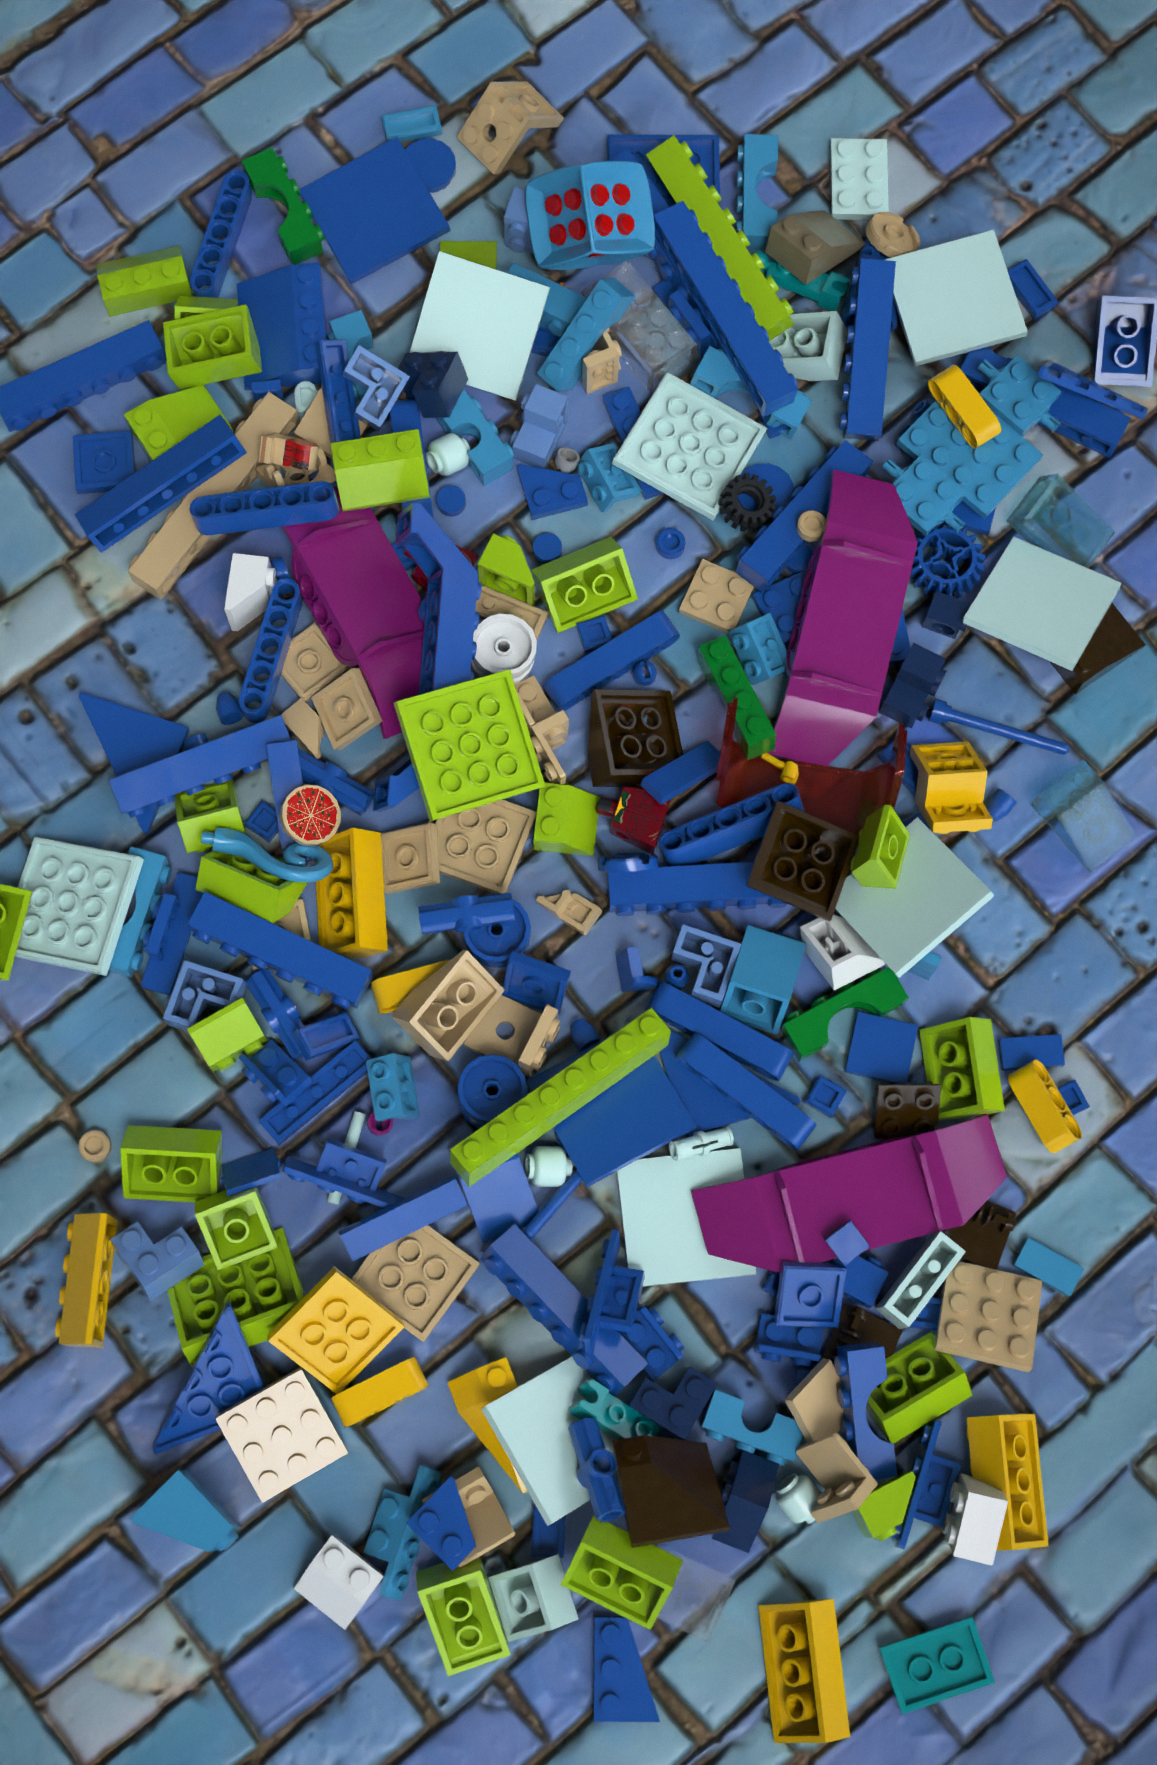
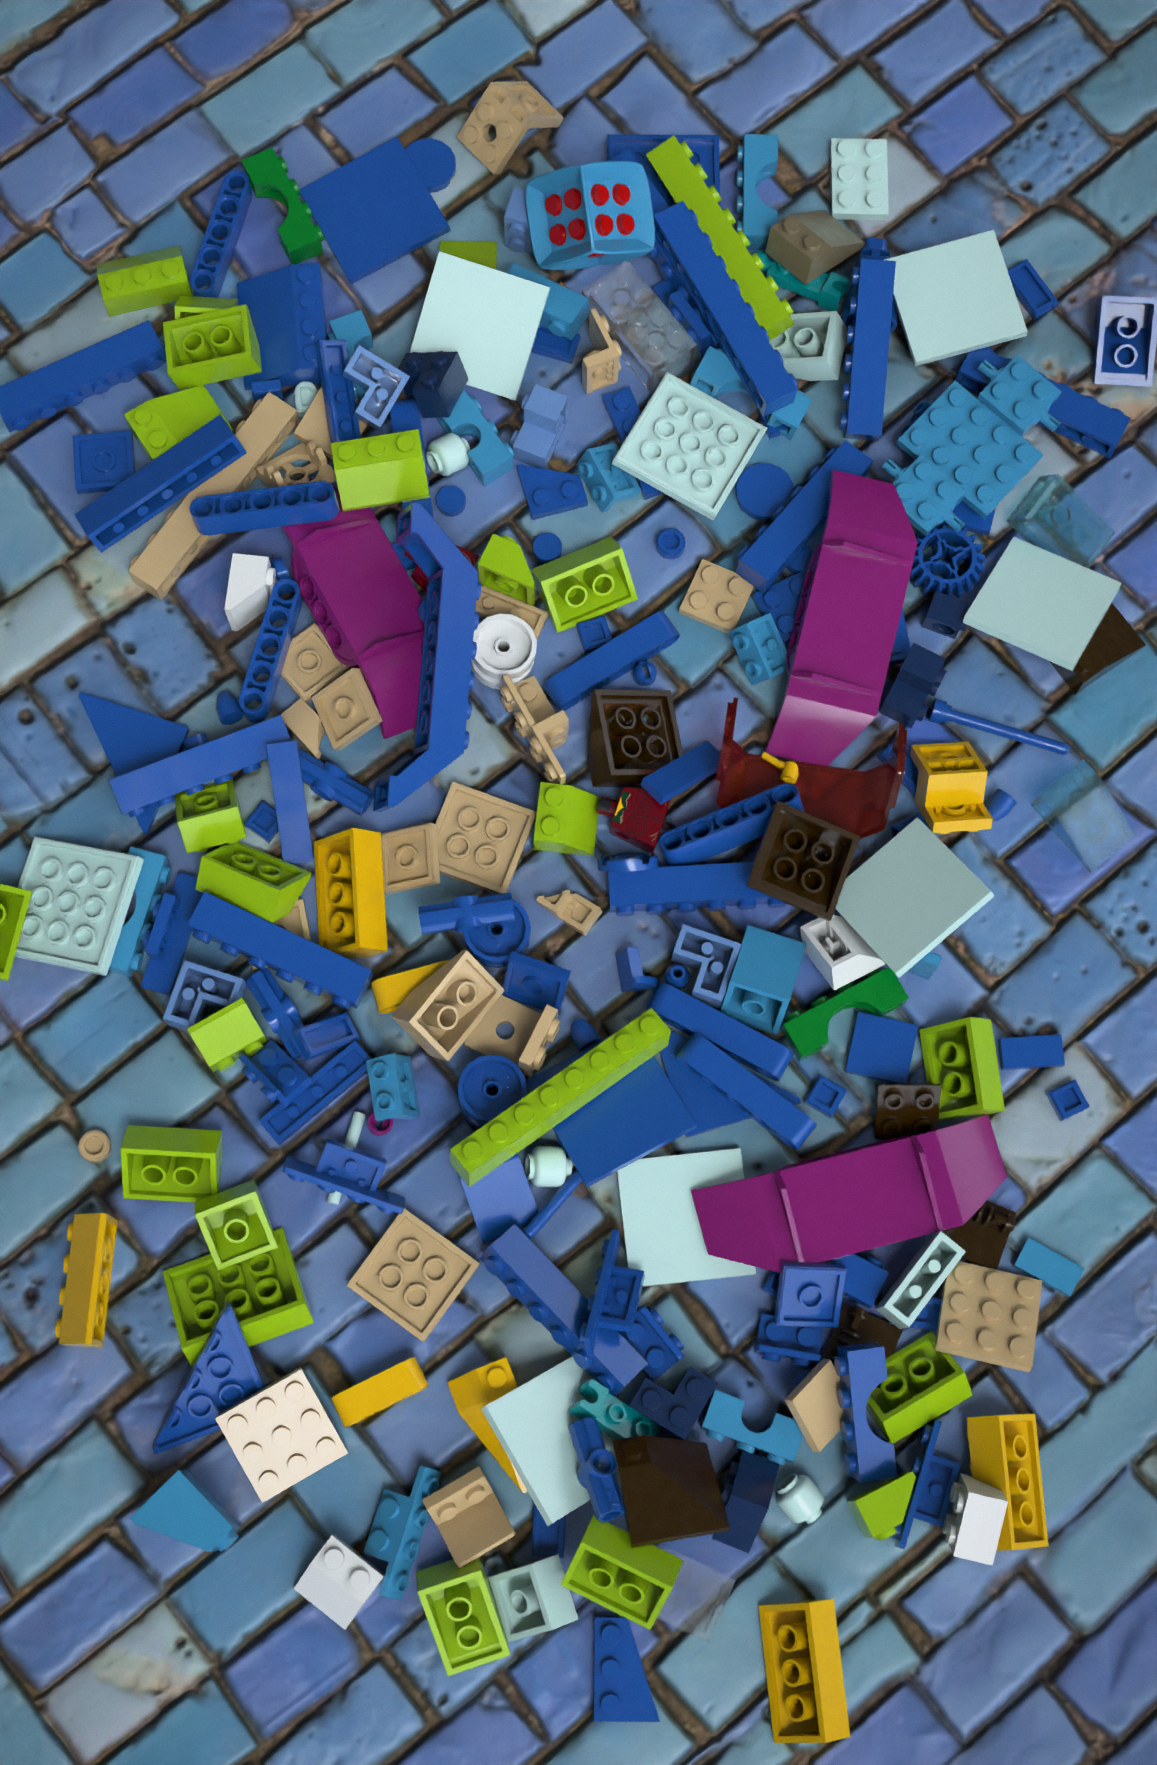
medium blue brick [110,1221,204,1302] -> none
dark azure plant [201,827,333,882] -> none
blue piece [221,1148,282,1196] -> none
leg [258,432,319,470] -> none
yellow plate [267,1266,405,1394] -> none
tile [279,785,341,846] -> none
tile [338,1175,468,1261] -> none
dark azure tile [382,105,442,142] -> none
lime plate [394,669,545,821] -> none
blue wing [406,1476,476,1571] -> none
dark azure arch [537,278,636,392] -> none
light grey hinge [555,447,580,473] -> none
light aqua pin [669,1126,734,1161] -> none
green arch [698,635,776,761] -> none
black tyre [718,473,776,532] -> none
tan tile [796,511,826,542] -> none
tan bracket [796,1432,878,1523] -> none
tile [824,1220,870,1266] -> none
lime slope [851,805,910,889] -> none
tan tile [865,212,920,258] -> none
teal plate [878,1616,995,1714] -> none
yellow beam [928,365,1002,449] -> none
yellow beam [1008,1059,1082,1153] -> none
blue tile [1037,360,1148,419] -> none

